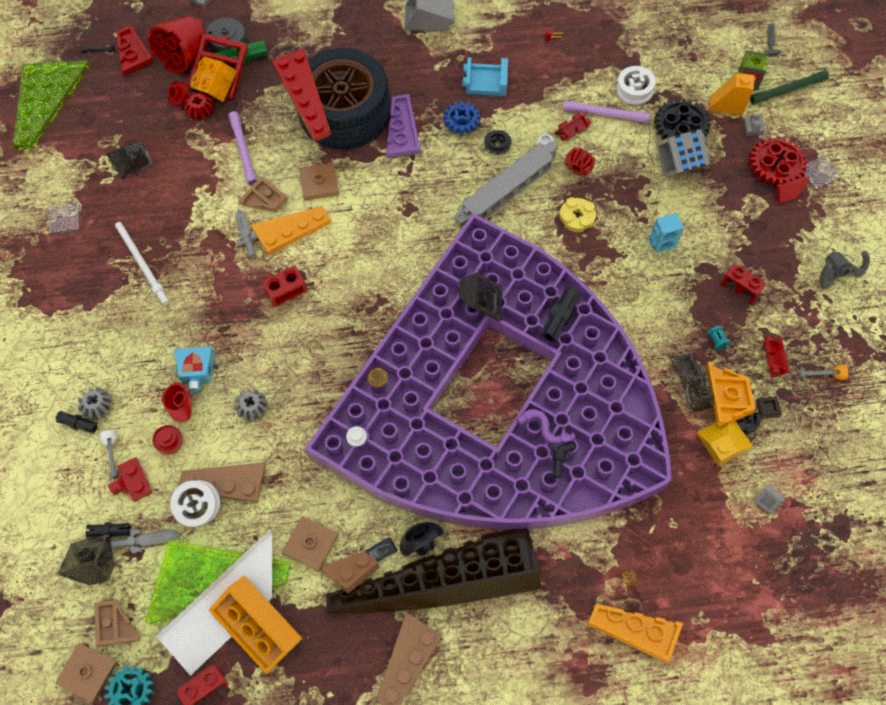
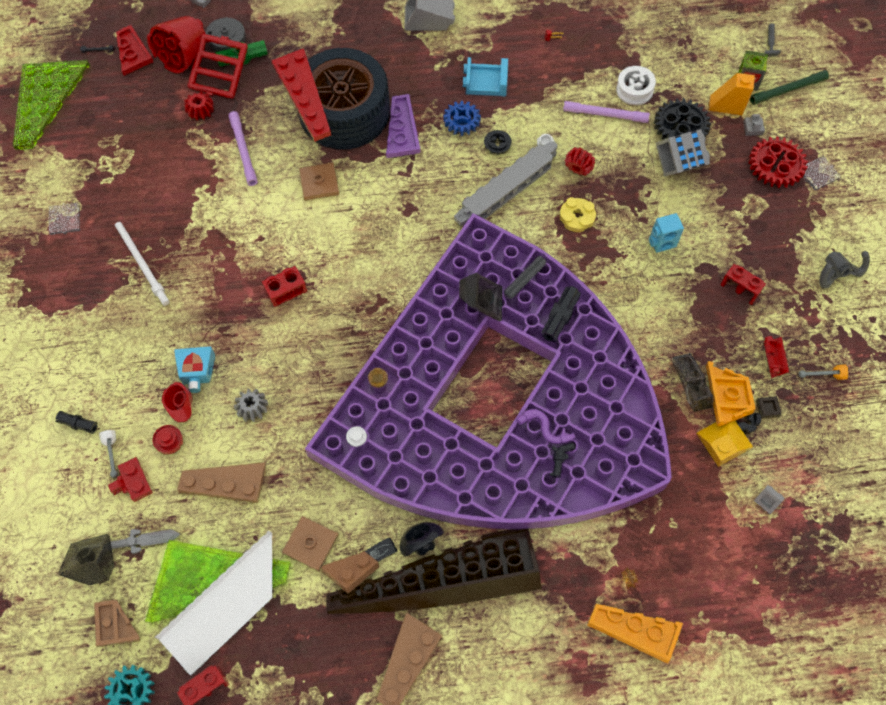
medium nougat plate [55,643,118,703] -> none
light grey gear [78,386,113,421] -> none
black pin [85,522,131,538] -> none
clear smoke slope [106,138,153,180] -> none
red plate [168,80,189,107] -> none
white wheel [170,480,220,527] -> none
light orange bracket [190,57,237,102] -> none
light orange slope [208,575,303,674] -> none
light grey sword [235,209,258,258] -> none
medium nougat wing [238,176,288,212] -> none
light orange wing [250,206,331,255] -> none
red hinge [555,111,591,140] -> none
teal bush [707,325,731,350] -> none
red tile [776,176,810,203] -> none
none -> dark grey axle [504,256,546,299]

